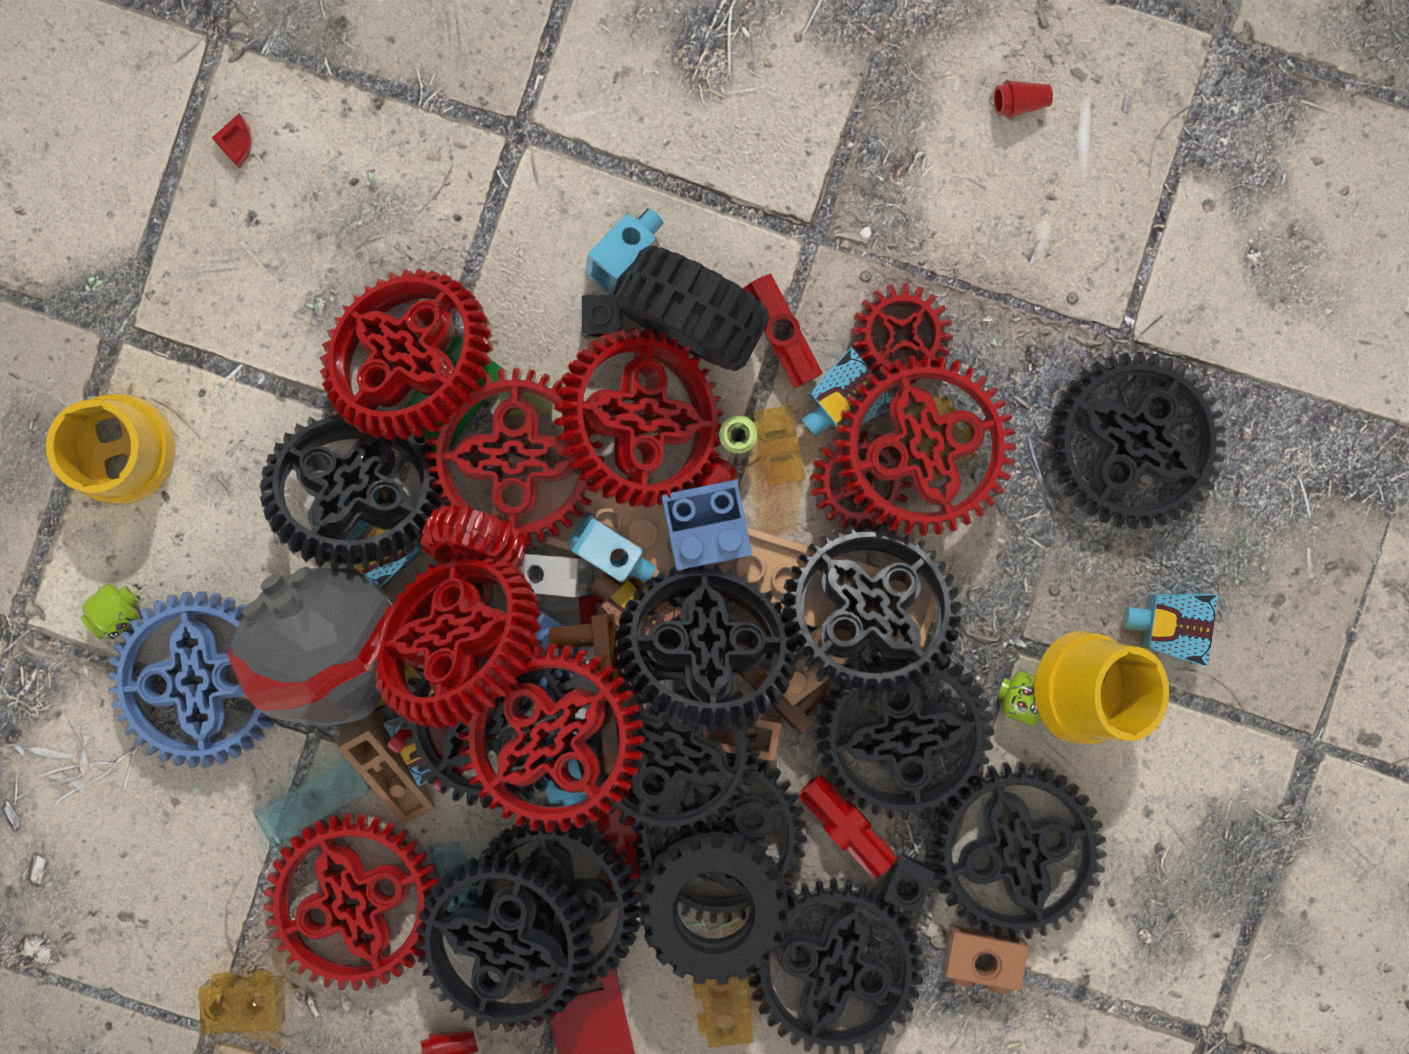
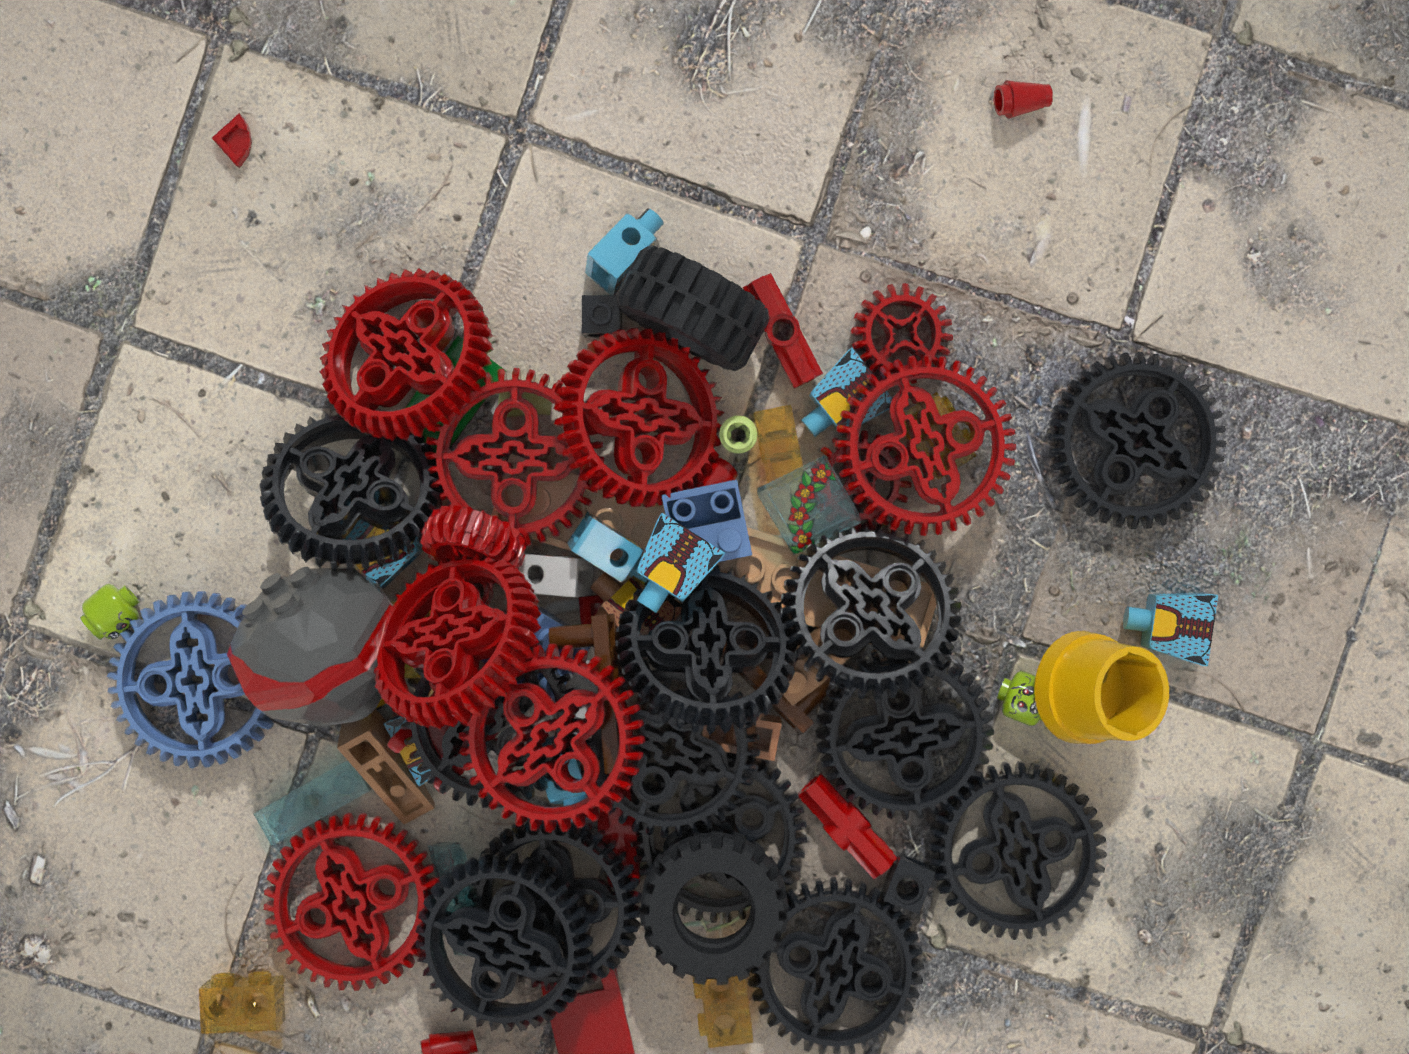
yellow piece [46,394,175,505] -> none
nougat brick [941,924,1029,994] -> none
none -> torso [636,513,725,613]
none -> clear light blue tile [757,455,861,555]

